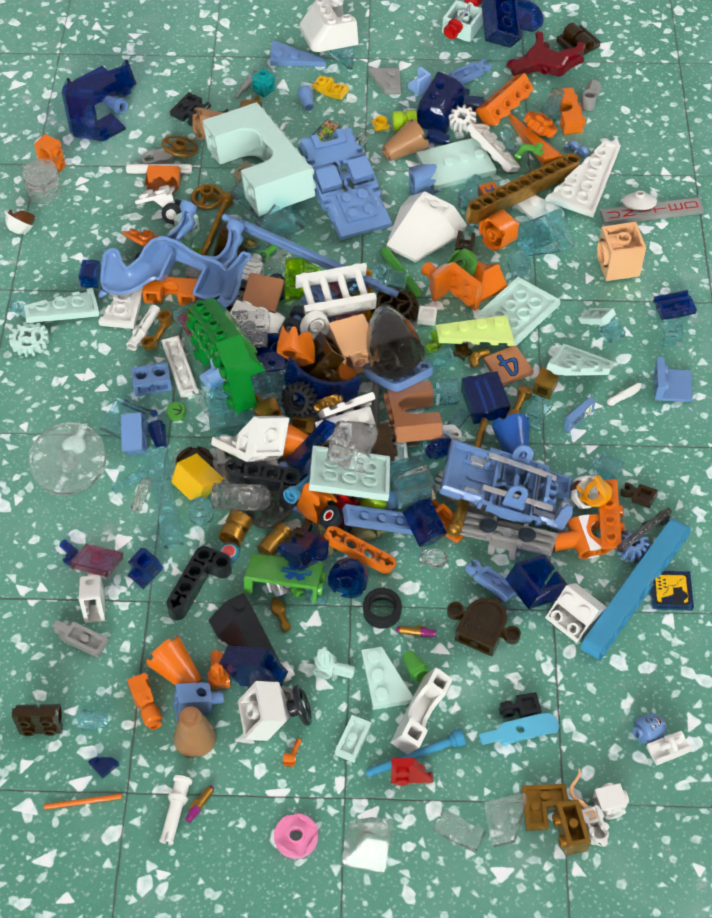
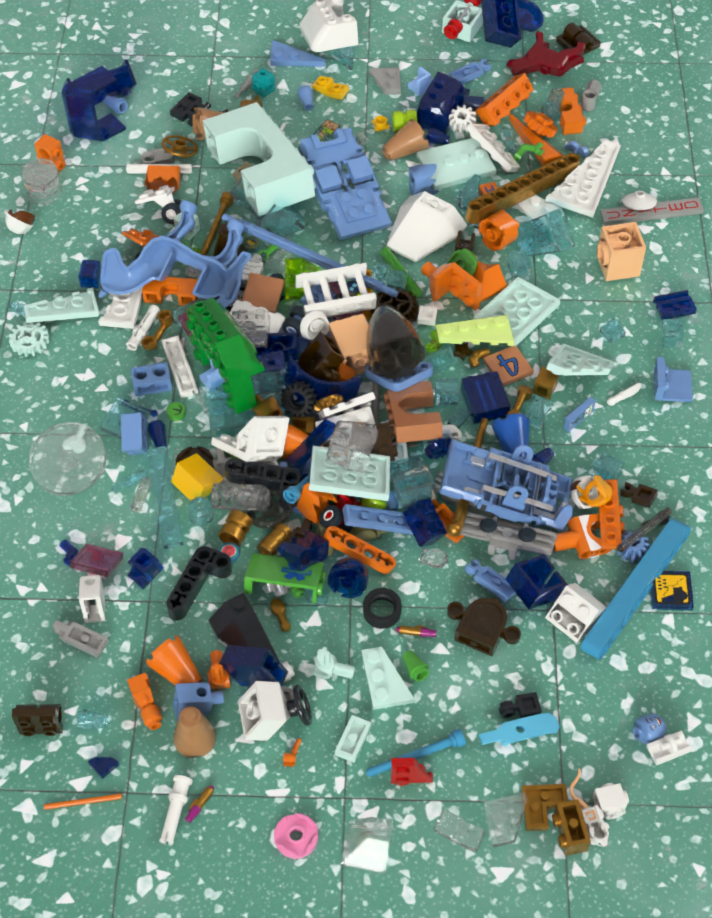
pearl gold piece [191,184,223,210] -> none
orange piece [277,325,315,367] -> none
white arch [390,667,453,755] -> none
light aqua plate [578,308,616,325] -> none
none -> clear blue cone [532,447,554,465]

